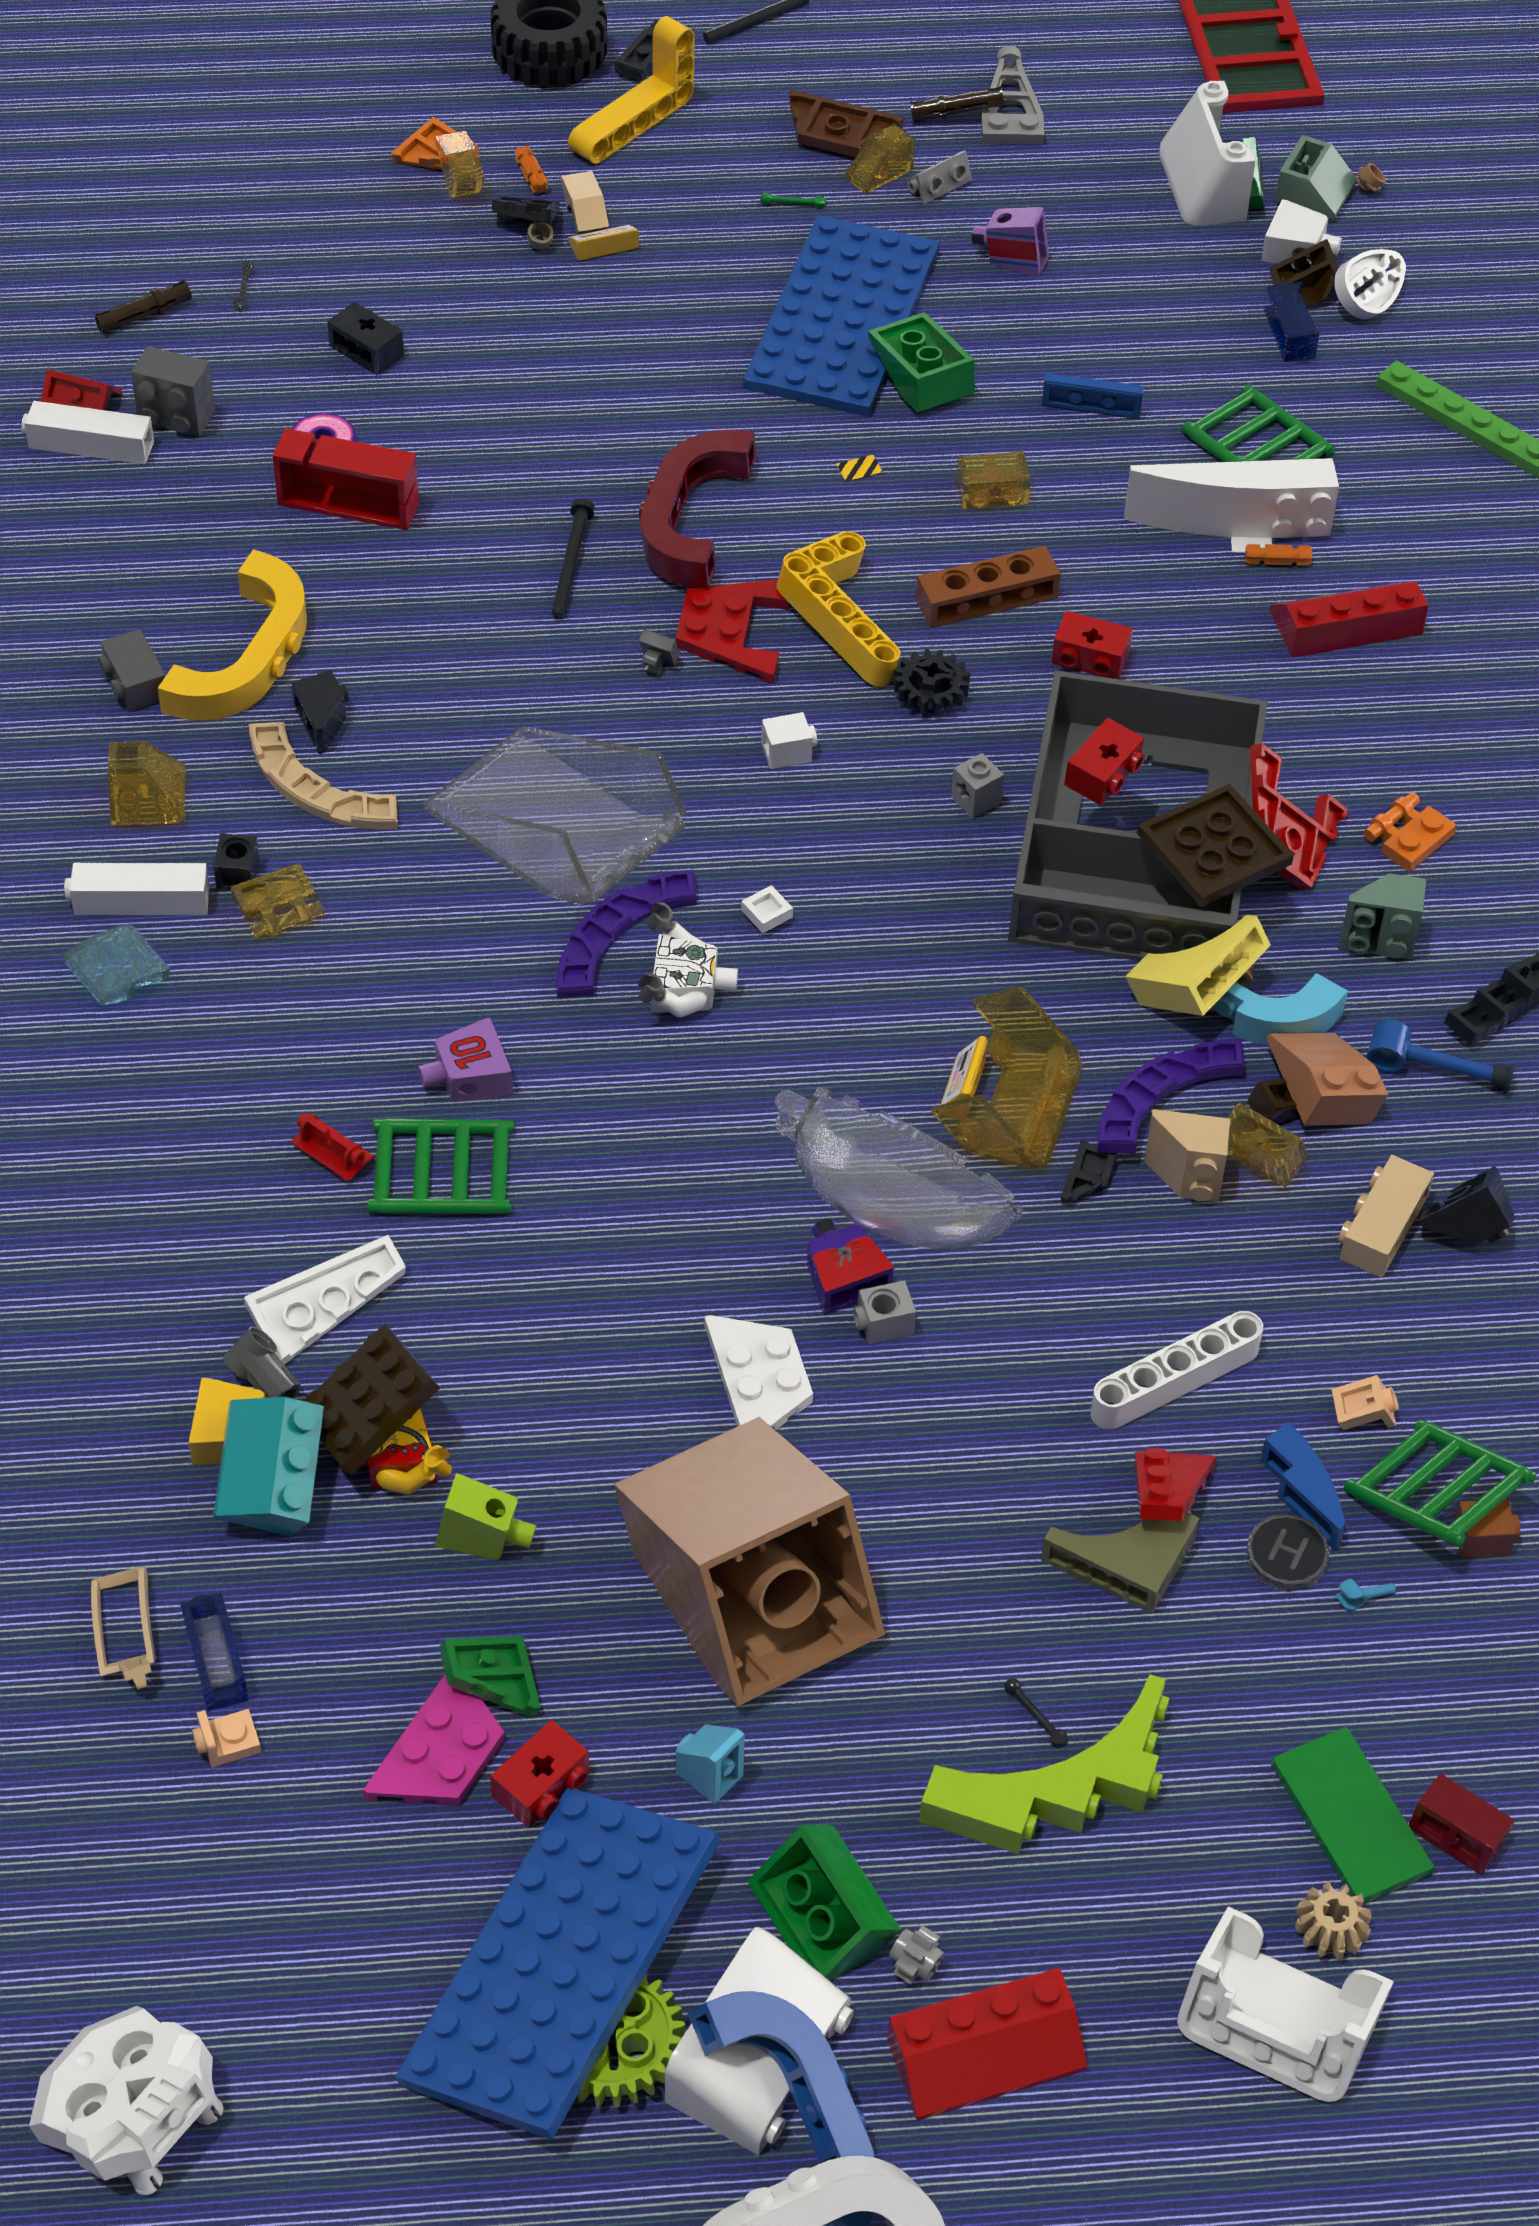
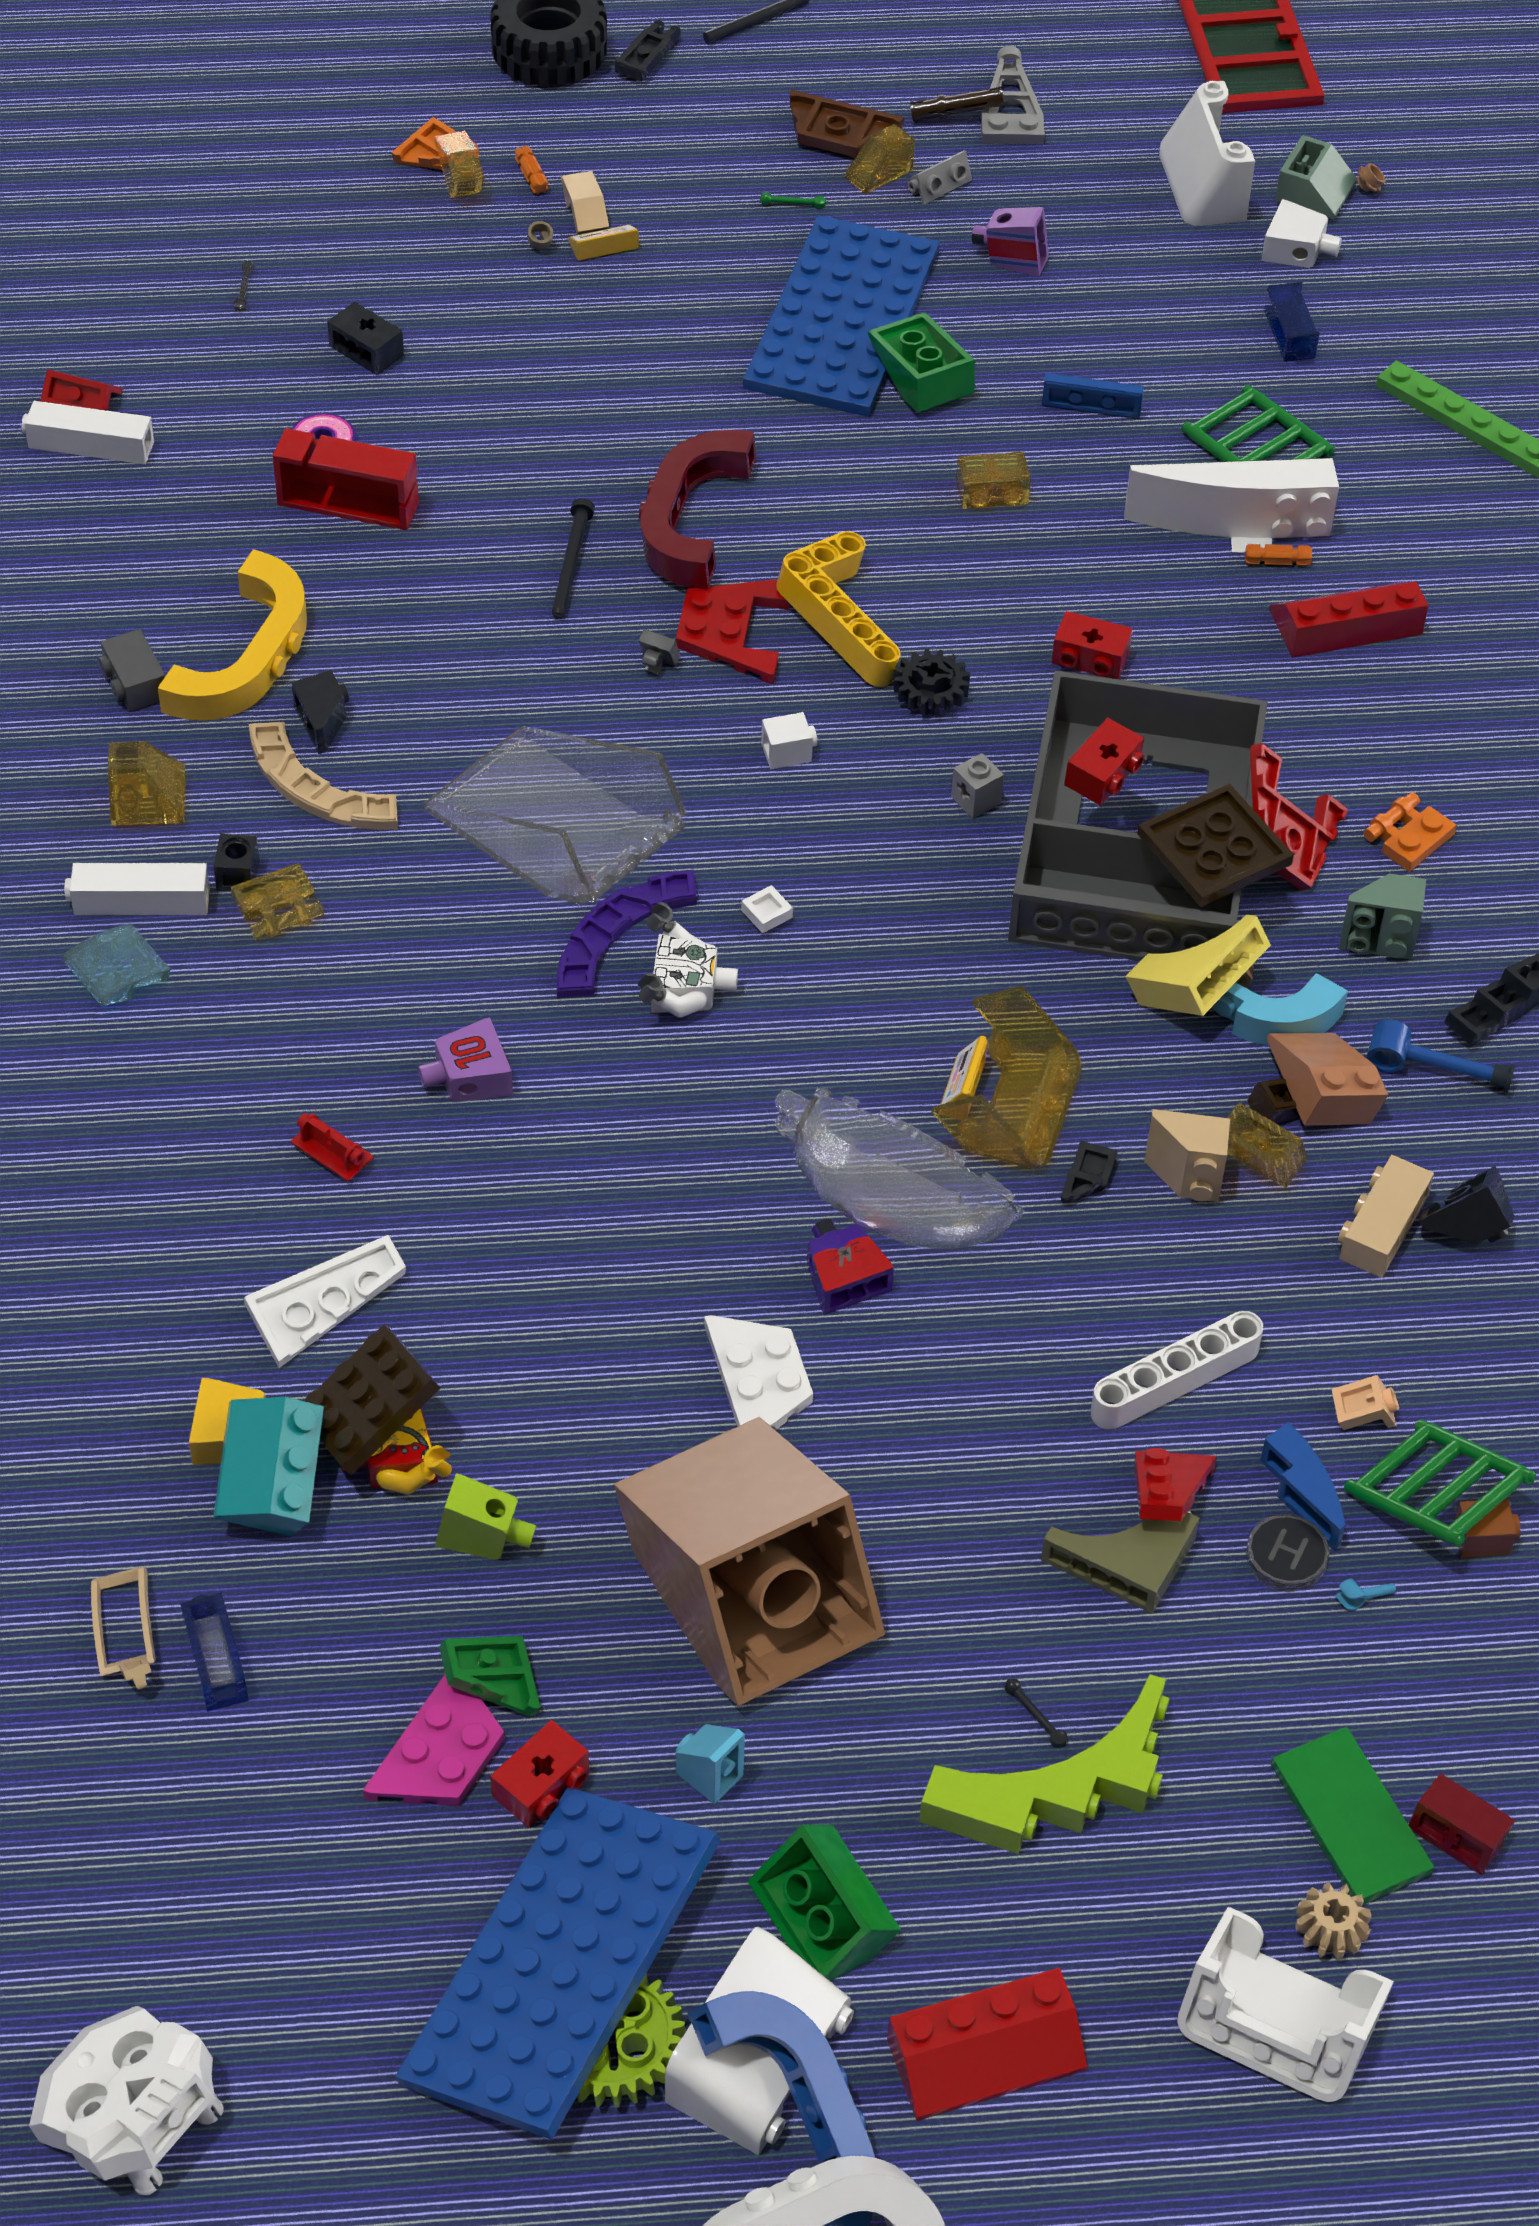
dark brown pin [94,280,192,334] -> none
dark grey brick [131,346,215,437] -> none
light nougat bracket [192,1709,261,1768] -> none
dark grey piece [223,1326,301,1399] -> none
green bar [367,1118,515,1214] -> none
black wing [492,195,560,223] -> none
yellow beam [568,16,695,164] -> none
sticker [836,455,883,481] -> none
light grey brick [853,1280,916,1344] -> none
light grey gear [889,1925,945,1984] -> none
dark orange brick [915,546,1061,628] -> none
dark purple tile [1097,1040,1244,1153] -> none
wing [1243,137,1265,210] -> none
dark brown slope [1269,239,1339,308] -> none
white piece [1335,249,1406,320] -> none

